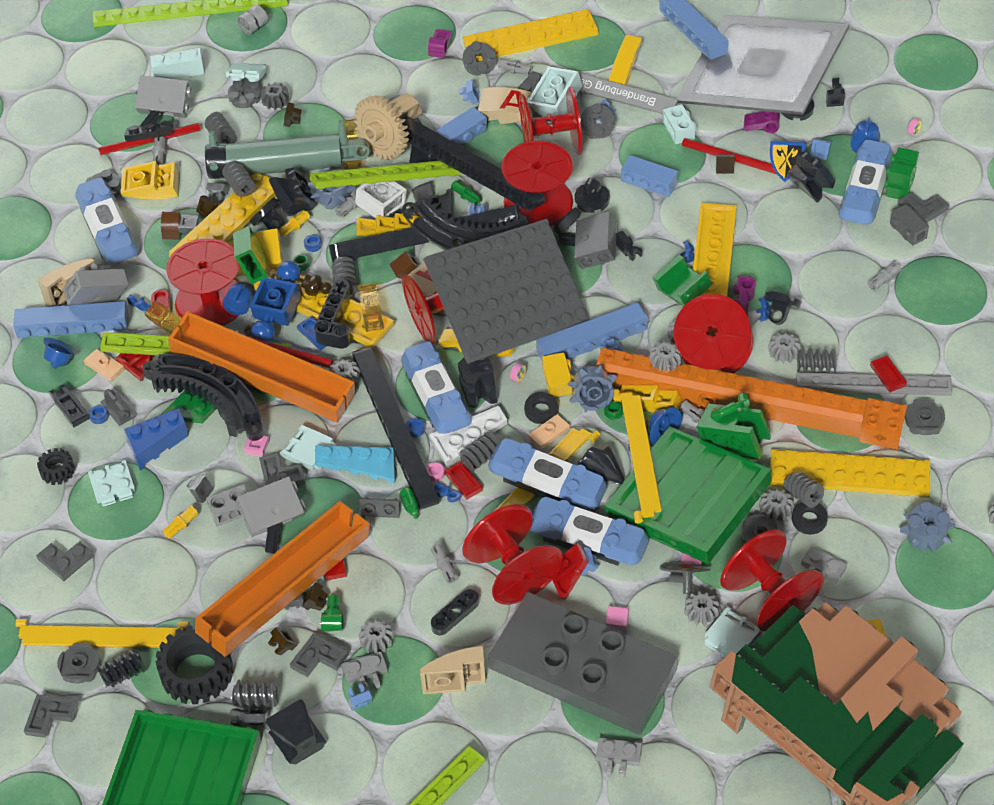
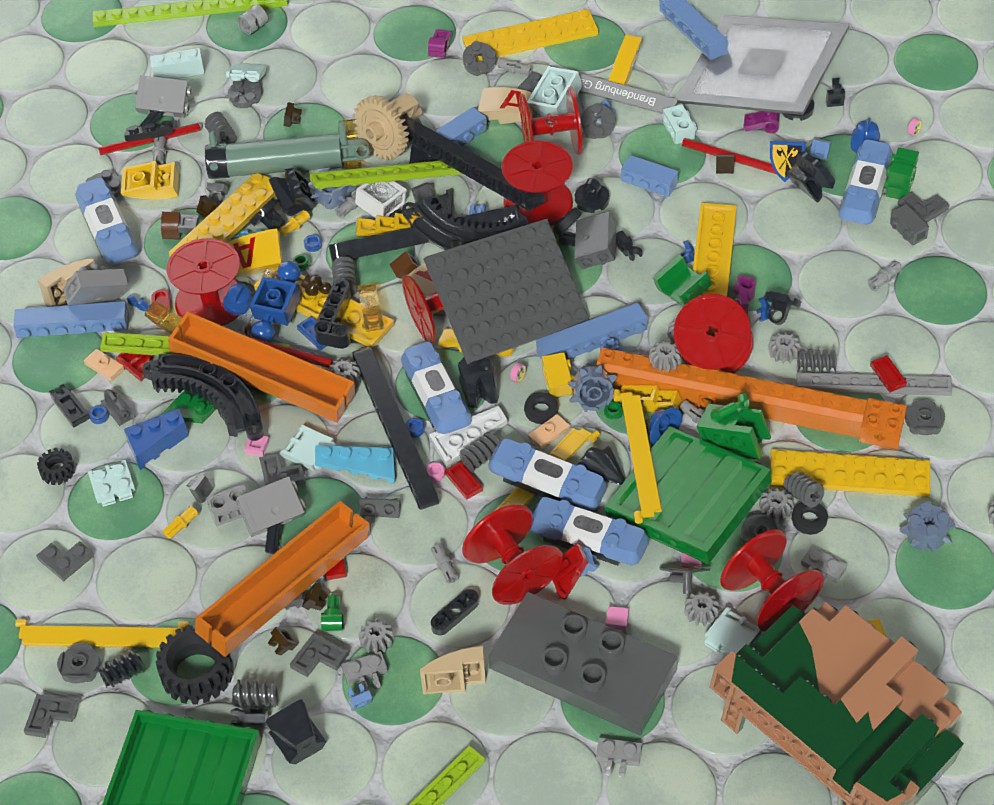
blue piece [43,337,74,369] -> none
dark grey piece [222,160,256,197] -> none
green brick [233,226,268,284] -> none
dark grey gear [260,82,289,110] -> none
green piece [399,487,418,519] -> none
blue piece [434,482,461,503] -> none
green axle [451,180,481,205] -> none
medium blue tile [459,79,479,105] -> none

